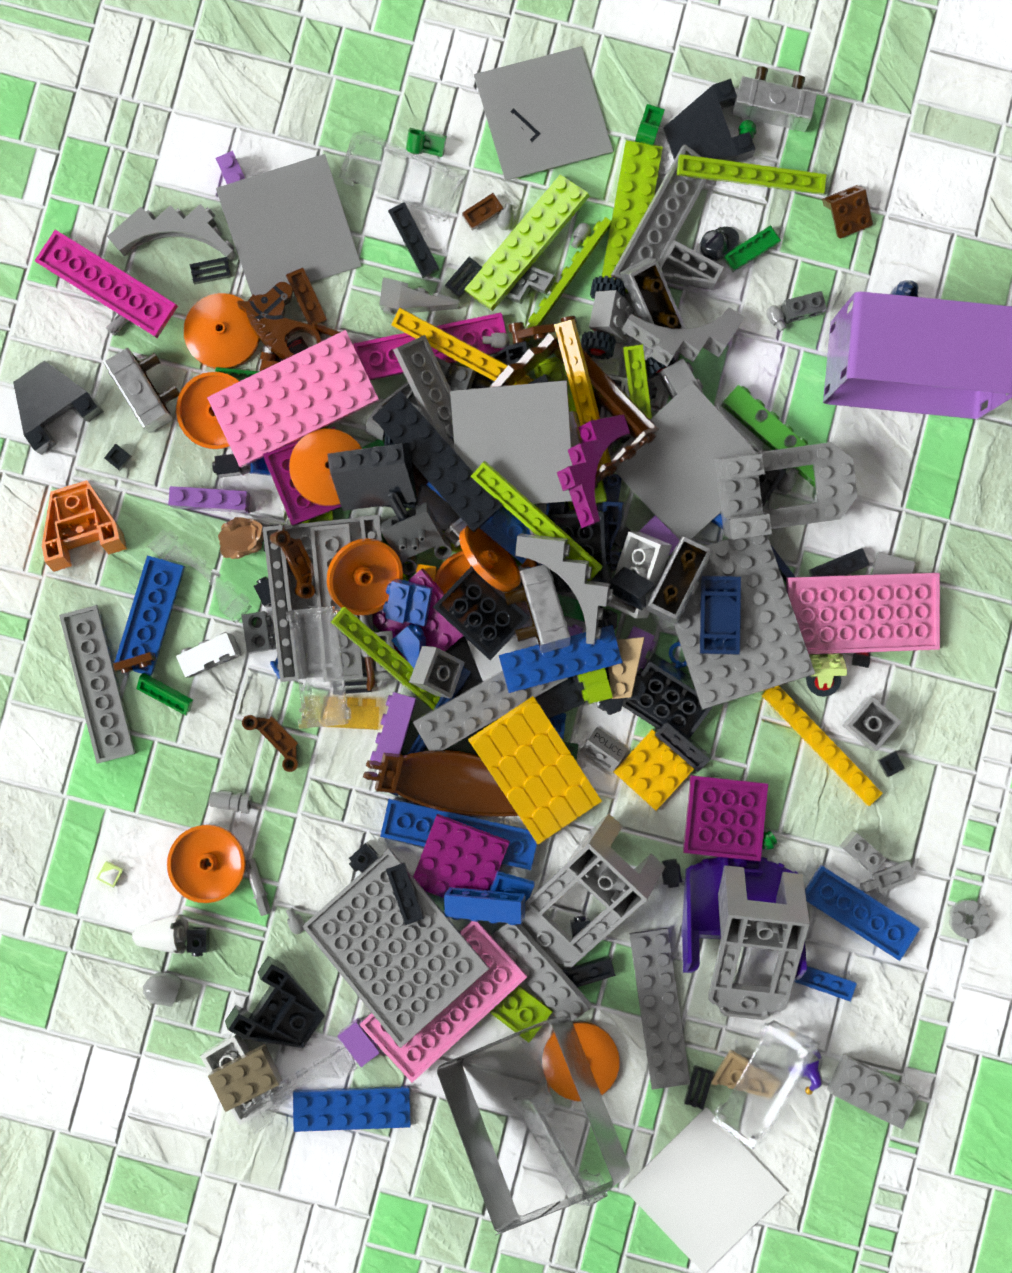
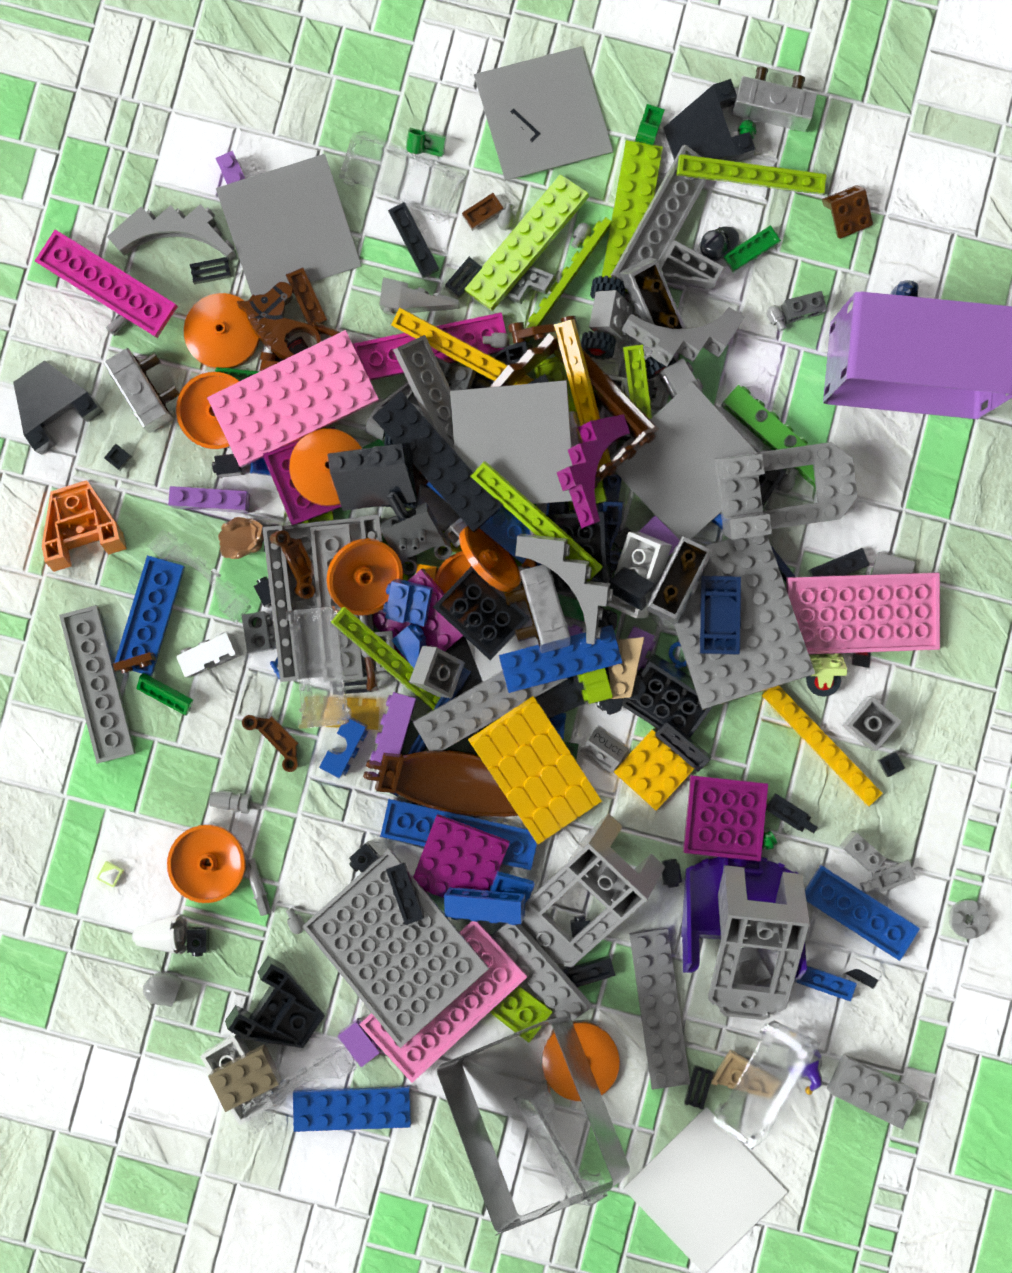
none -> blue arch [319,715,369,778]
none -> light grey tile [733,947,772,986]
none -> black hinge [766,793,818,833]
none -> sticker [843,957,881,989]

